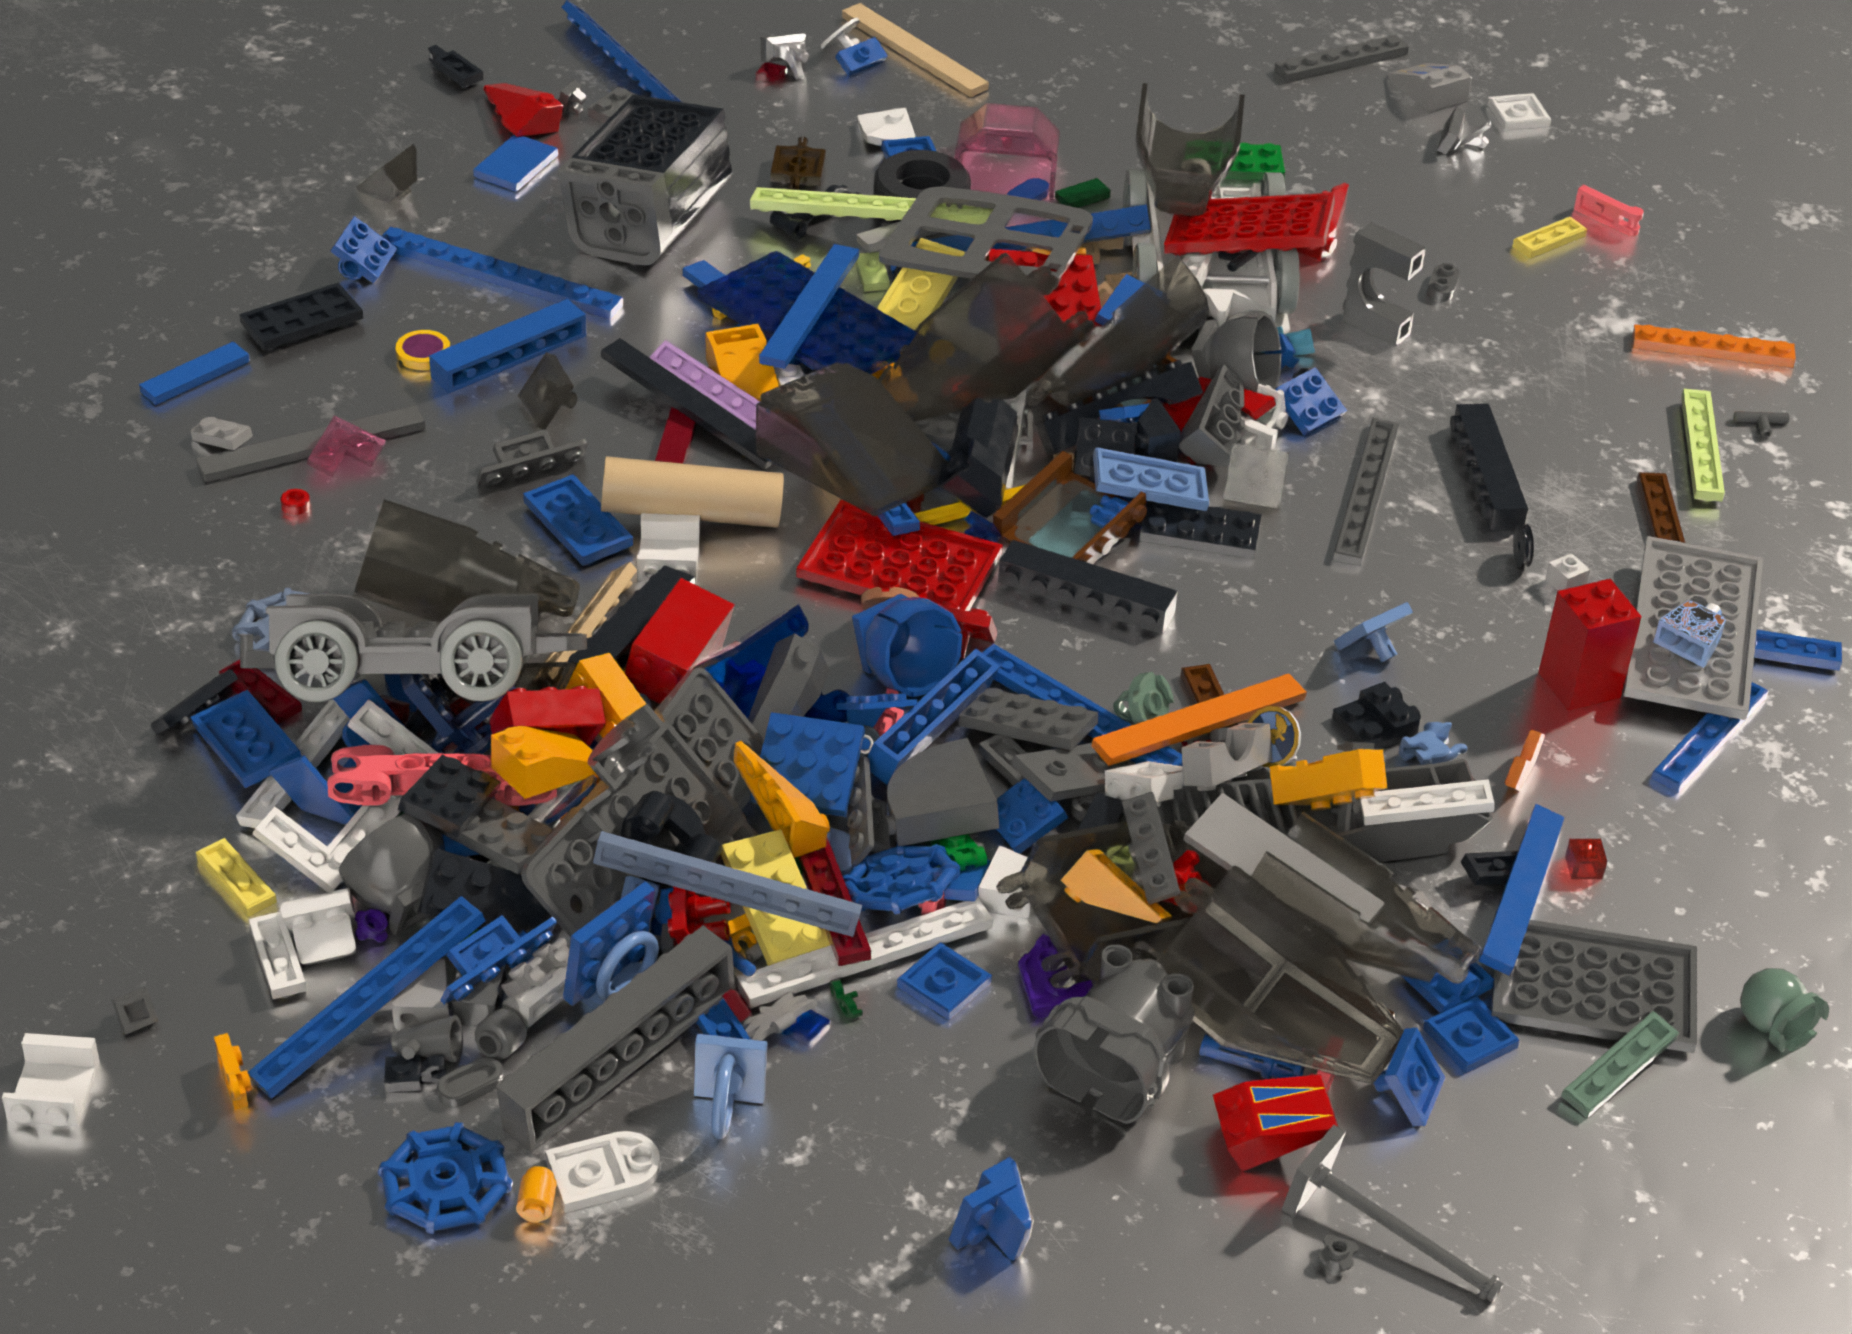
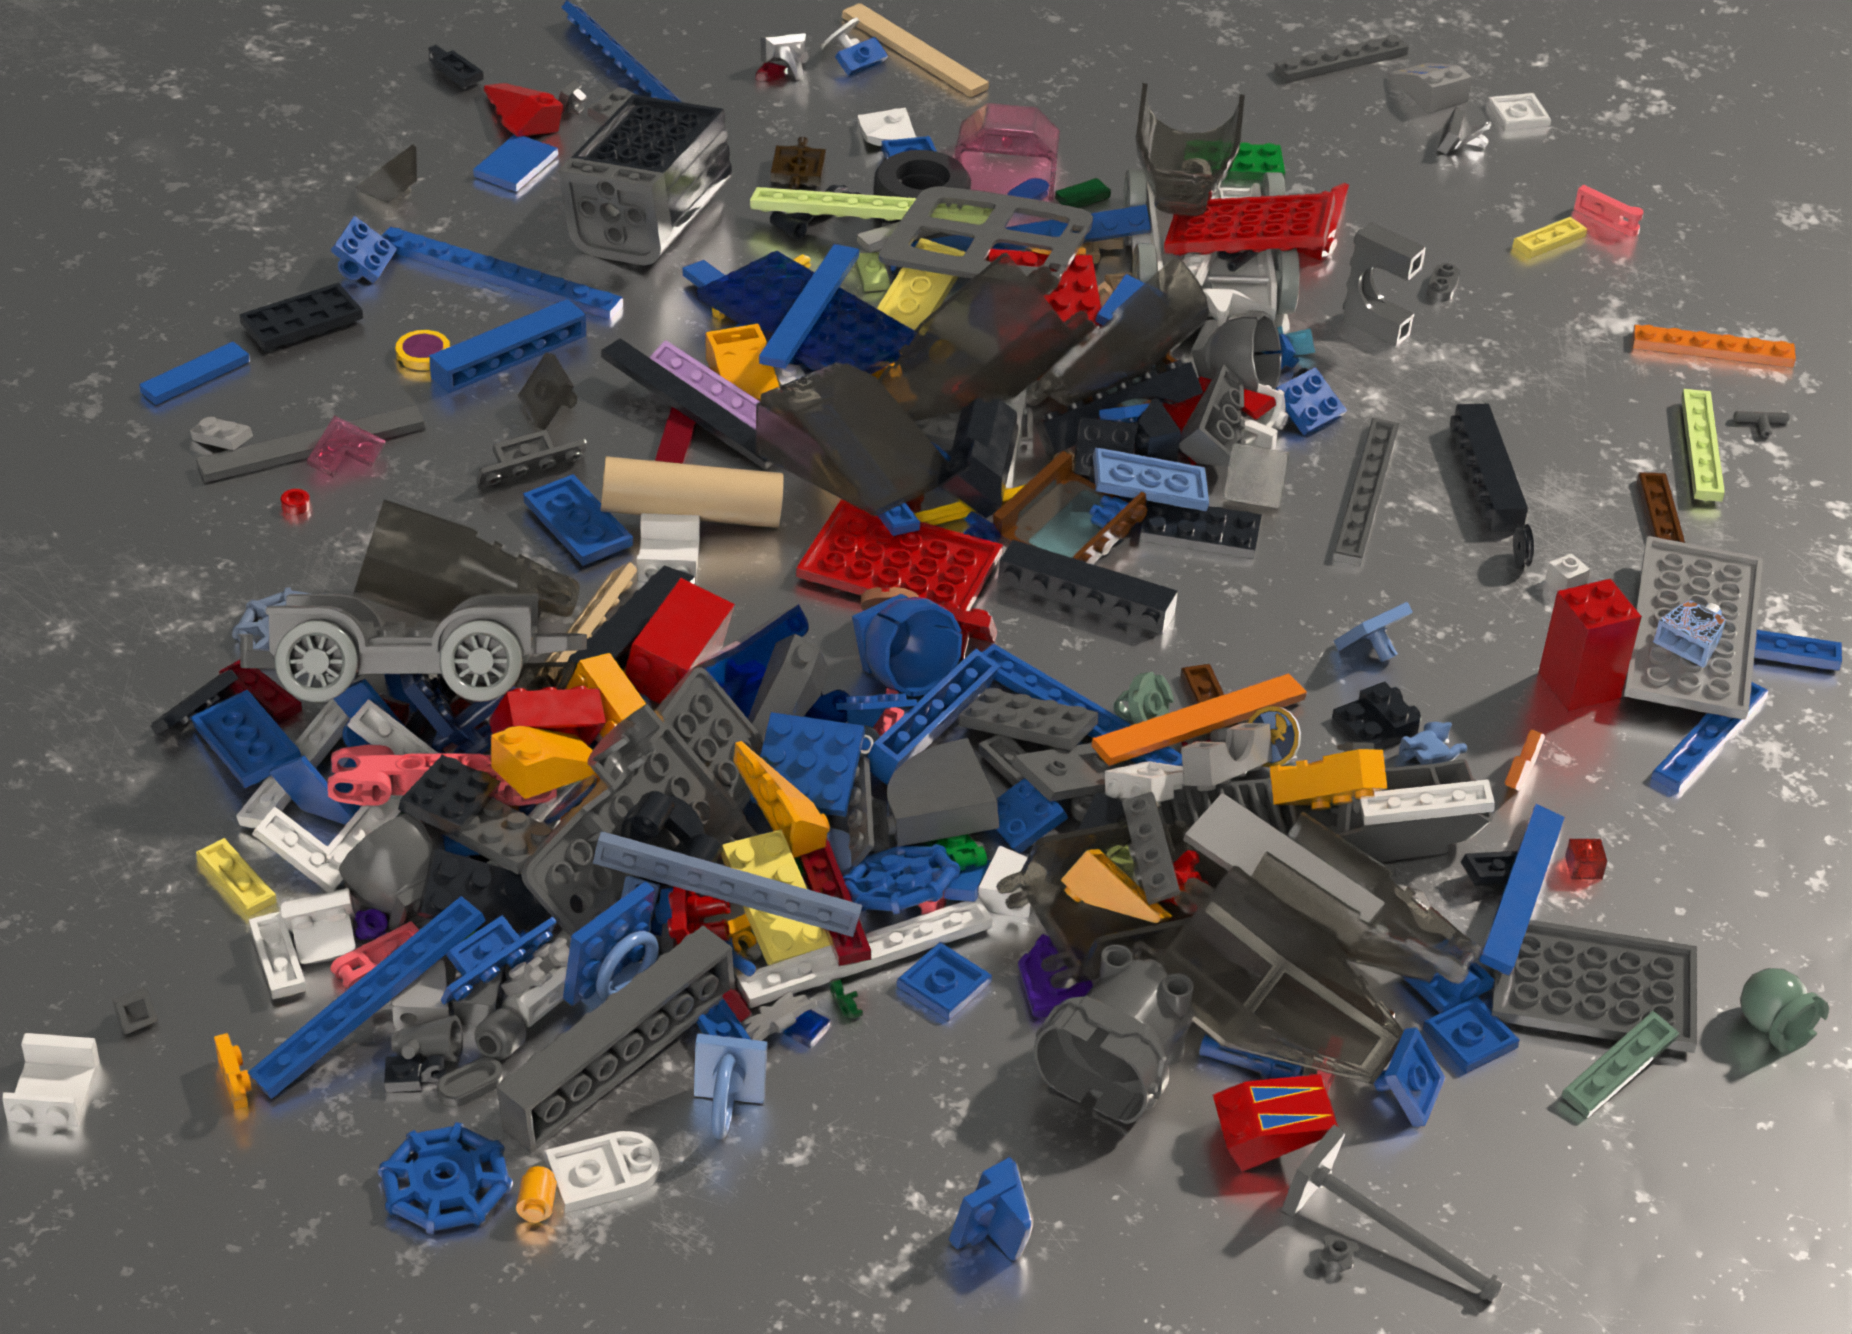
none -> coral plate [330,921,419,990]

